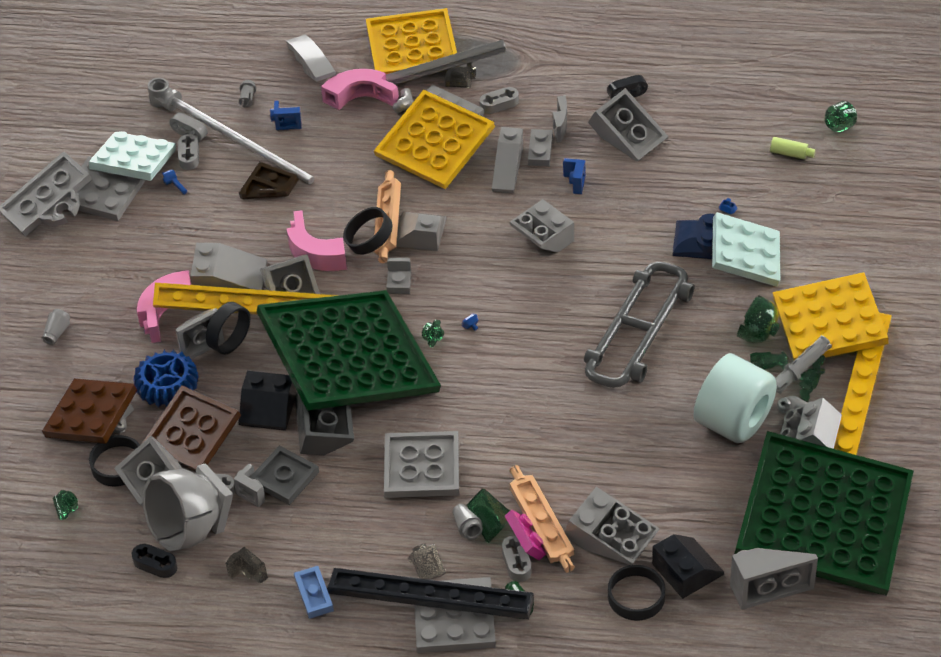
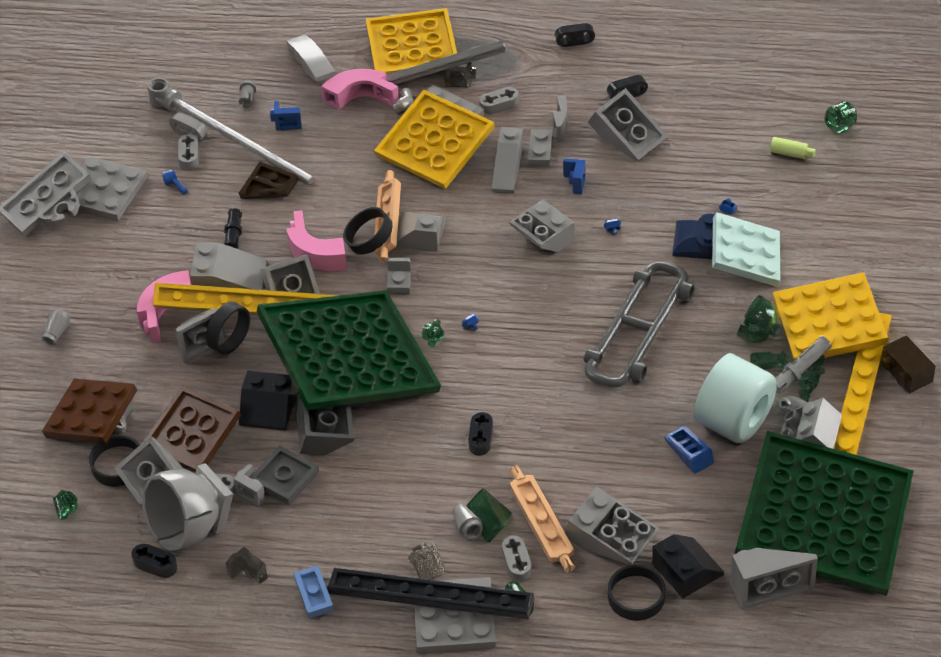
light aqua plate [89,132,176,181] -> none
blue gear [133,349,199,408] -> none
light grey plate [384,431,459,498] -> none
dark pink plate [505,510,546,560] -> none
none -> black pin [224,208,242,249]
none -> black beam [468,412,493,456]
none -> black beam [554,23,595,47]
none -> blue rock [604,219,621,235]
none -> blue slope [664,426,714,474]
none -> dark brown brick [881,335,936,393]

